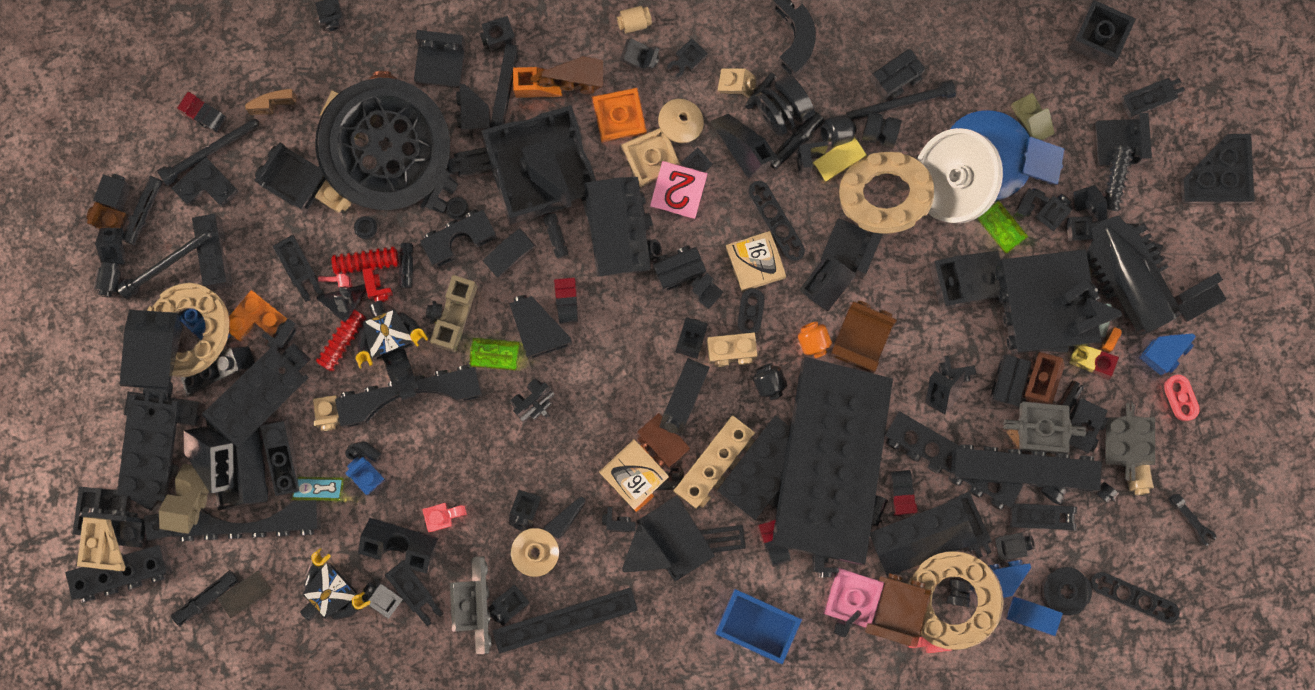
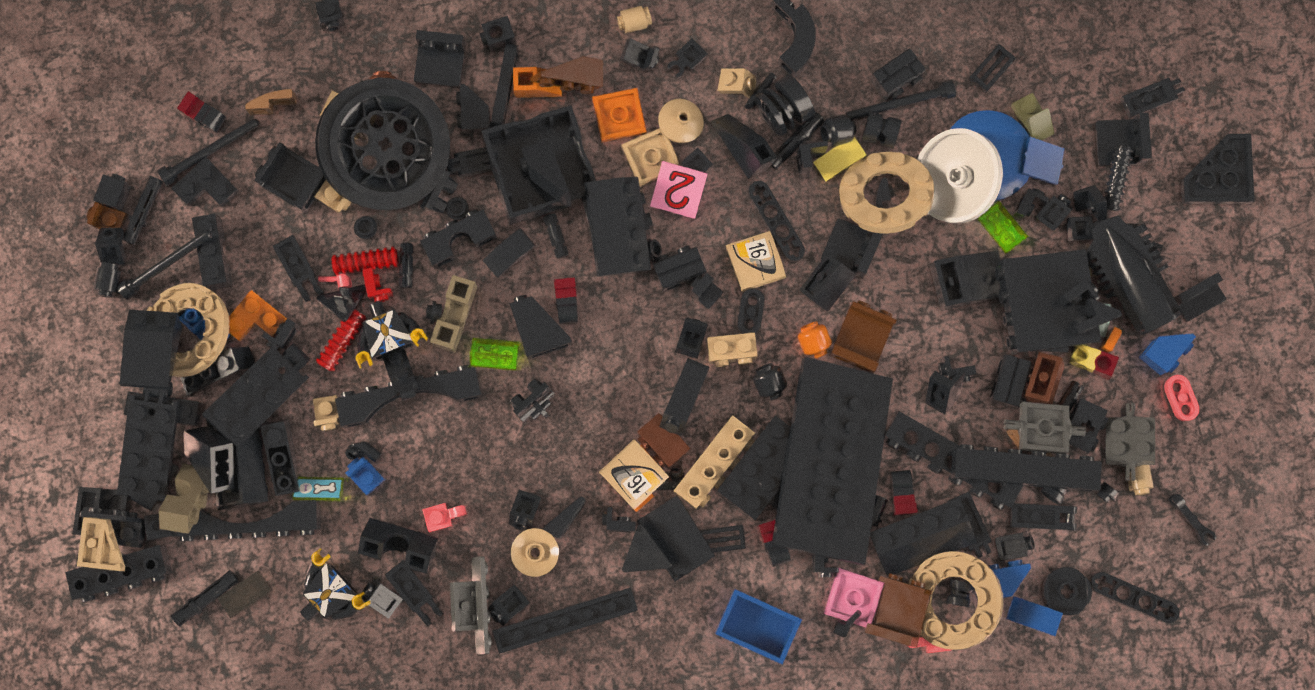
black brick [1069,0,1136,67] -> none
none -> black slope [873,178,894,209]
none -> black tile [968,44,1016,94]

